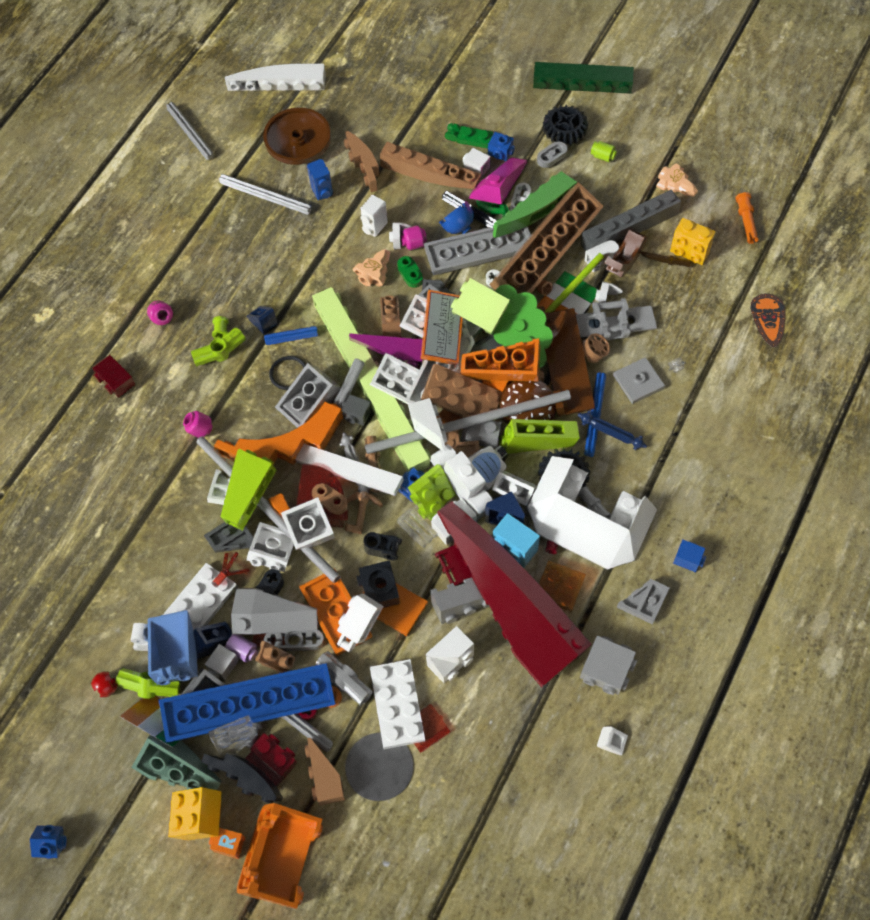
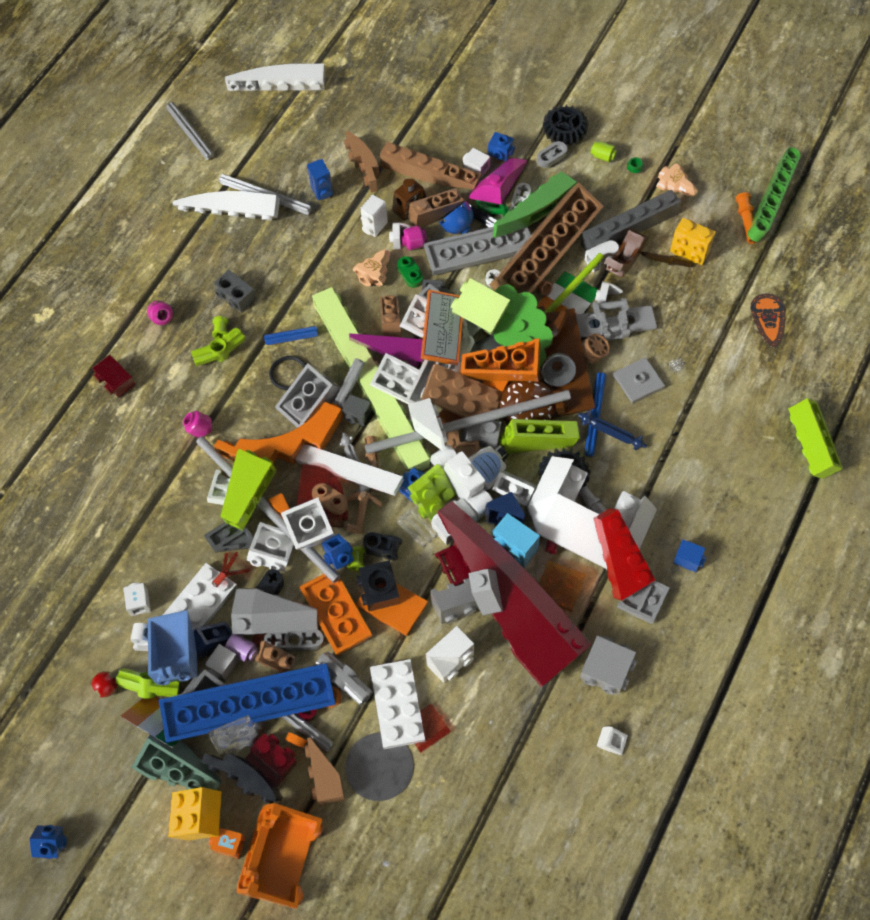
dark blue slope [246,306,278,335] -> none
reddish brown dish [263,107,331,165] -> none
white brick [337,594,384,653] -> none
green hinge [444,123,493,149] -> none
dark green brick [533,62,634,94] -> none
none -> white brick [123,583,151,616]
none -> white slope [173,191,280,221]
none -> dark grey brick [214,270,257,313]
none -> orange tile [286,732,308,748]
none -> blue brick [322,534,354,570]
none -> lime bush [347,546,365,571]
none -> reddish brown torso [392,179,426,221]
none -> medium nougat slope [408,188,464,227]
none -> light grey slope [468,569,503,616]
none -> dark grey piece [541,353,576,386]
none -> red wedge [593,508,655,601]
none -> green plate [627,157,644,173]
none -> bright green beam [748,147,801,242]
none -> lime brick [788,398,843,479]

